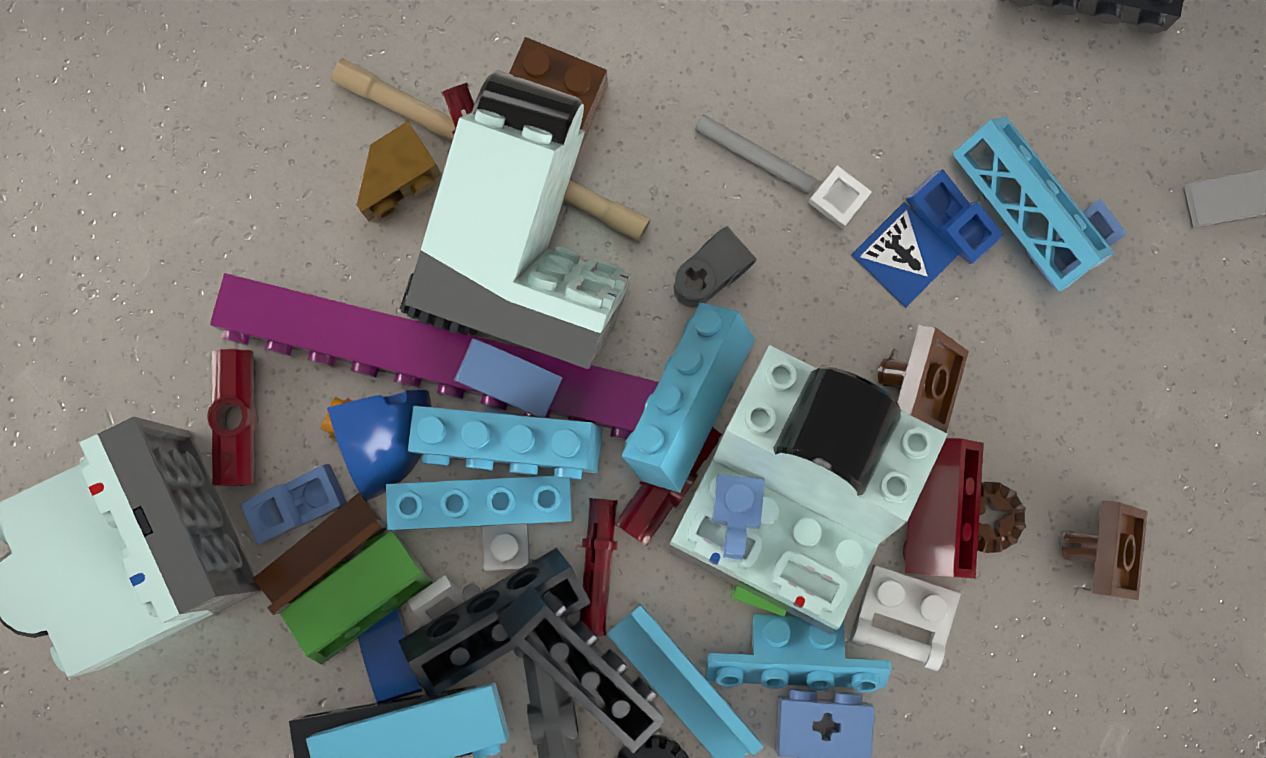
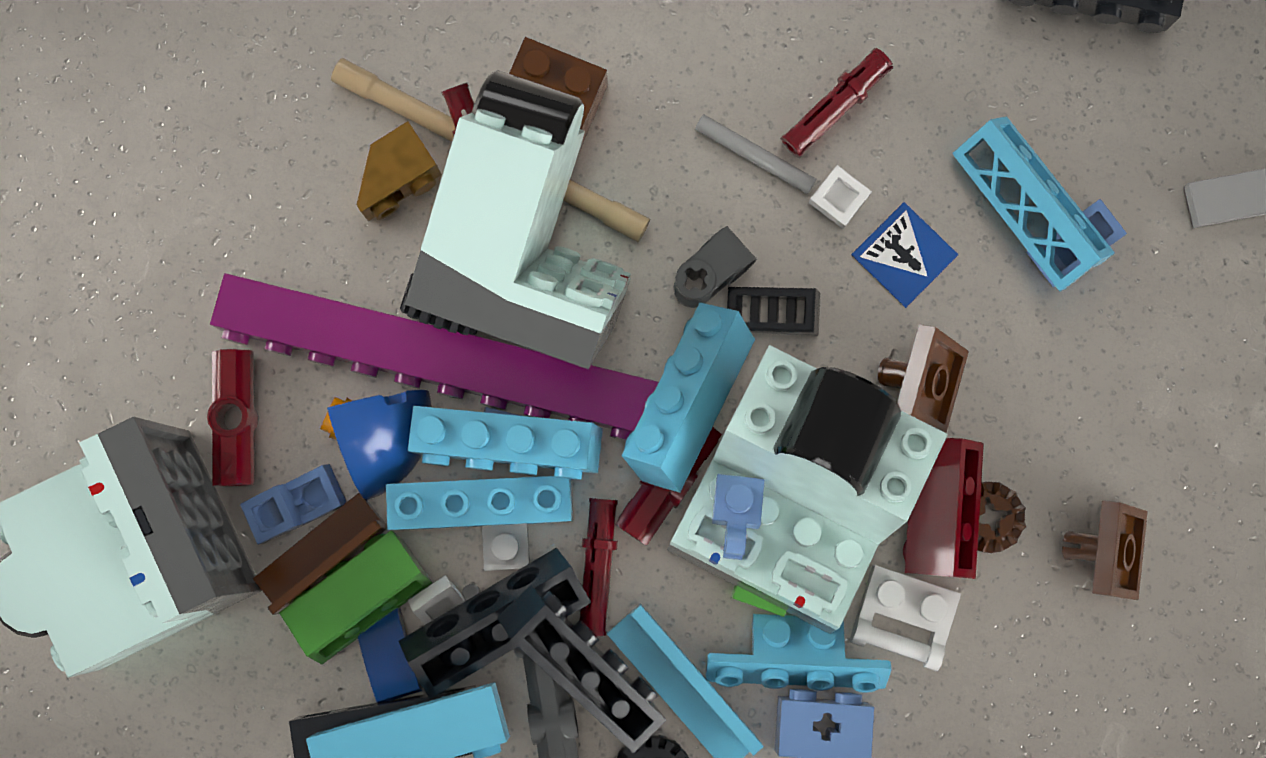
medium blue slope [454,339,563,418] -> none
blue slope [905,169,1003,264] -> none
none -> black slope [727,287,820,336]
none -> dark red pin [780,48,894,158]

